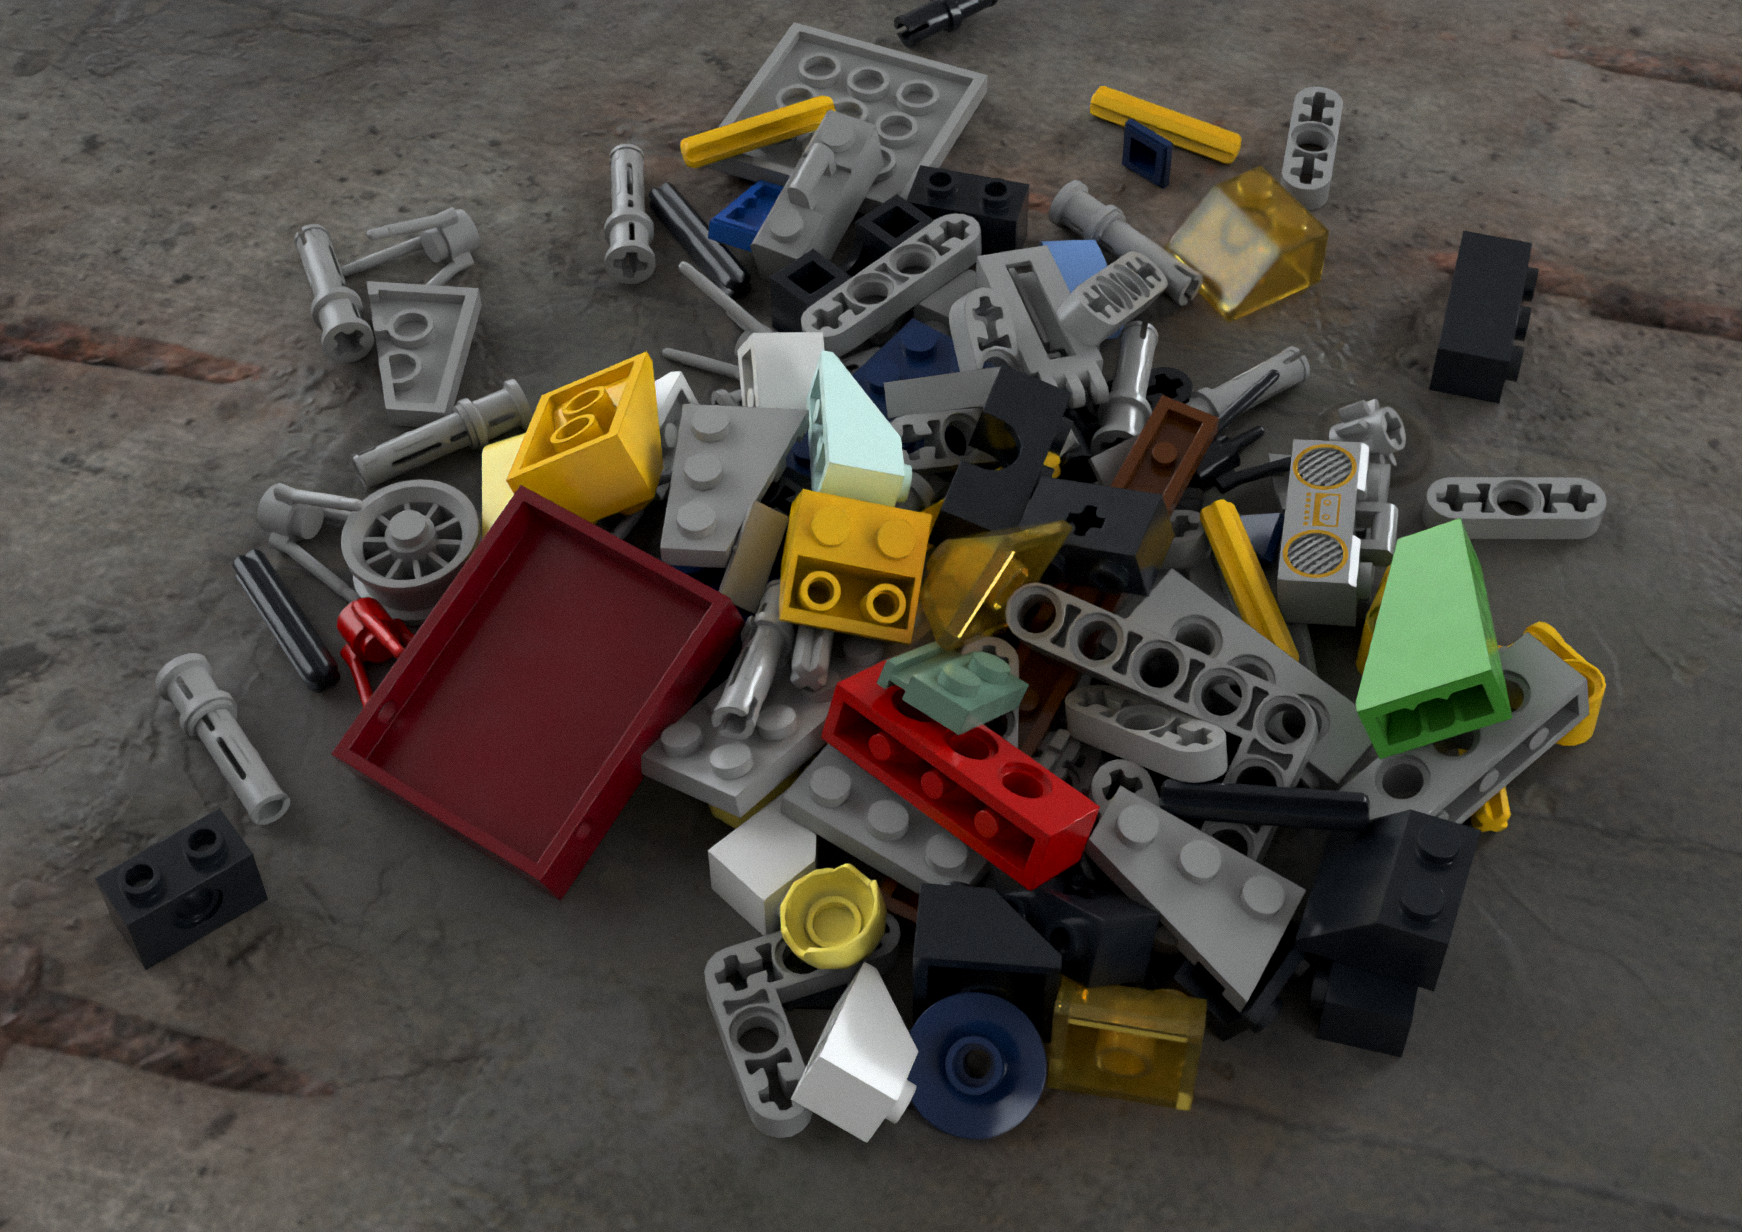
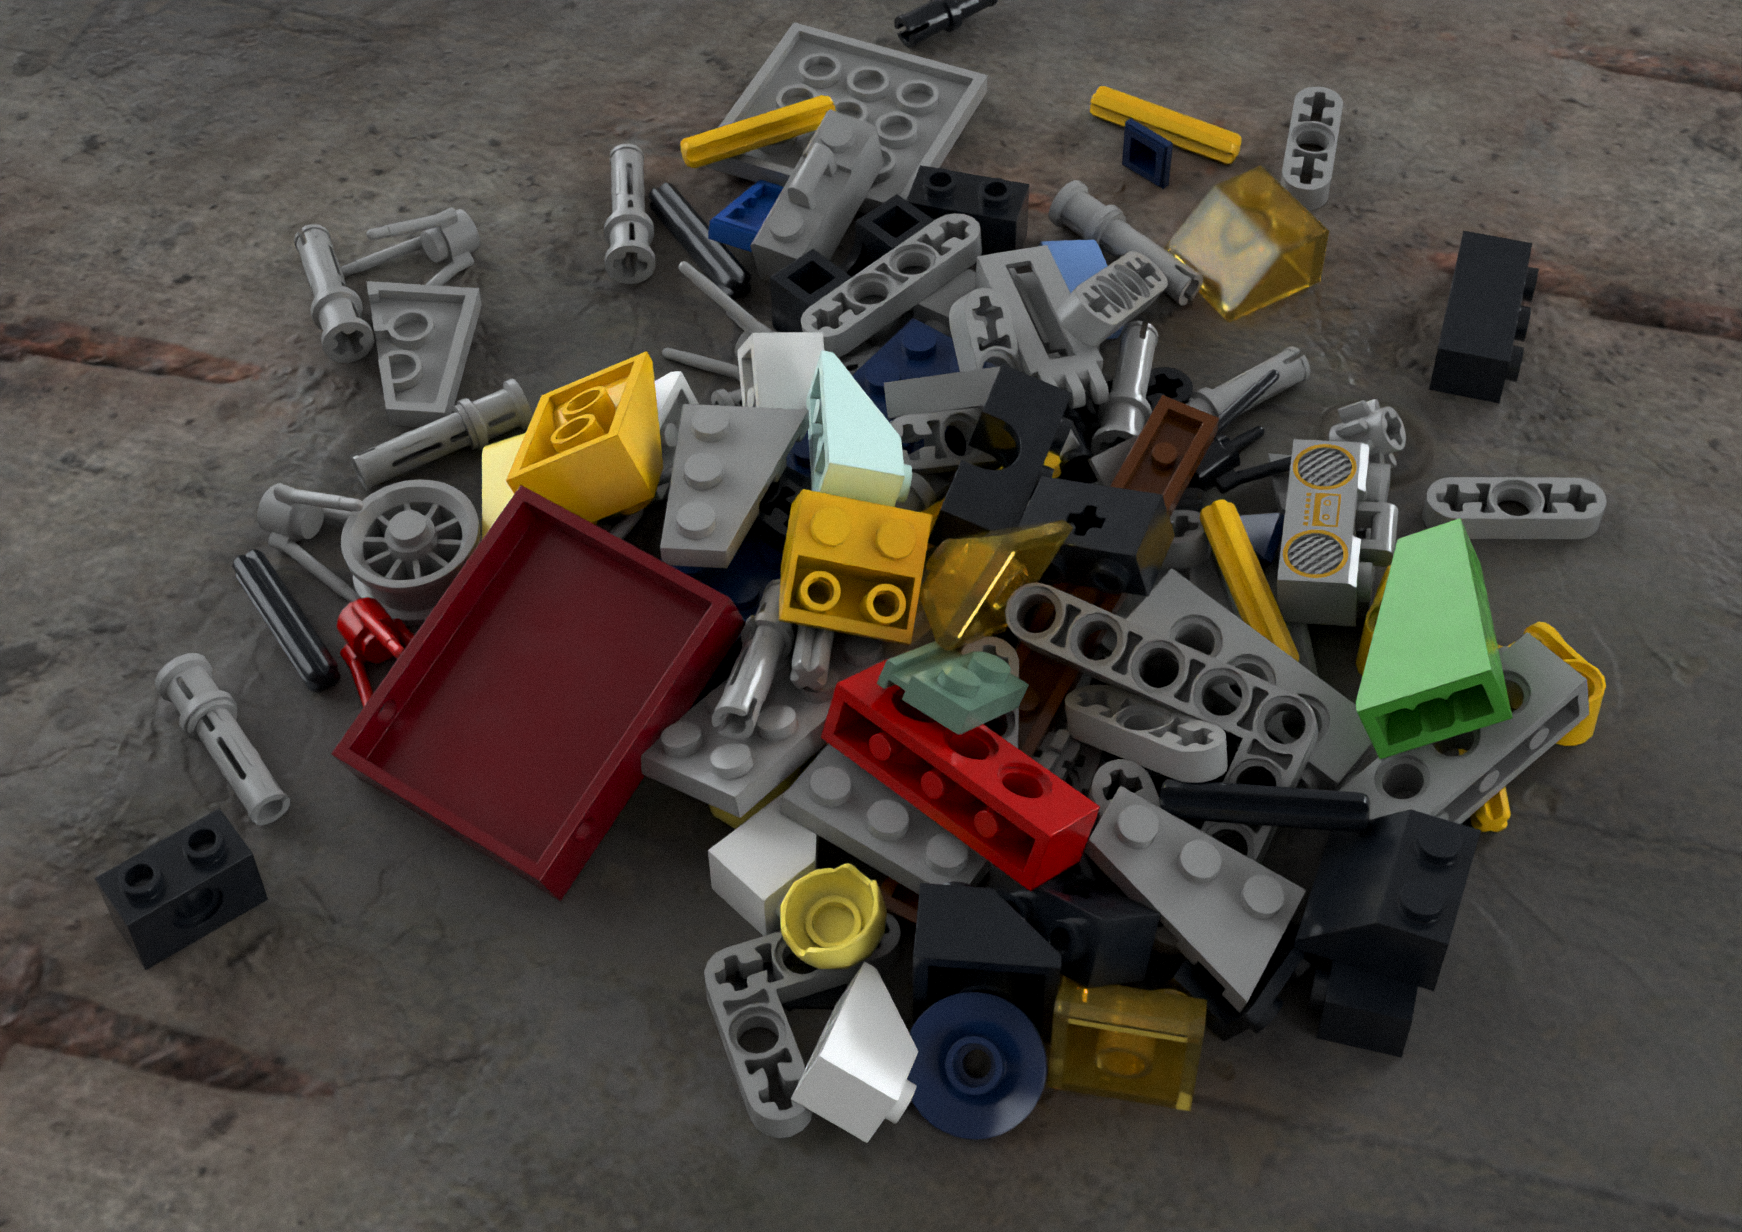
light grey window [718,500,789,614] -> none

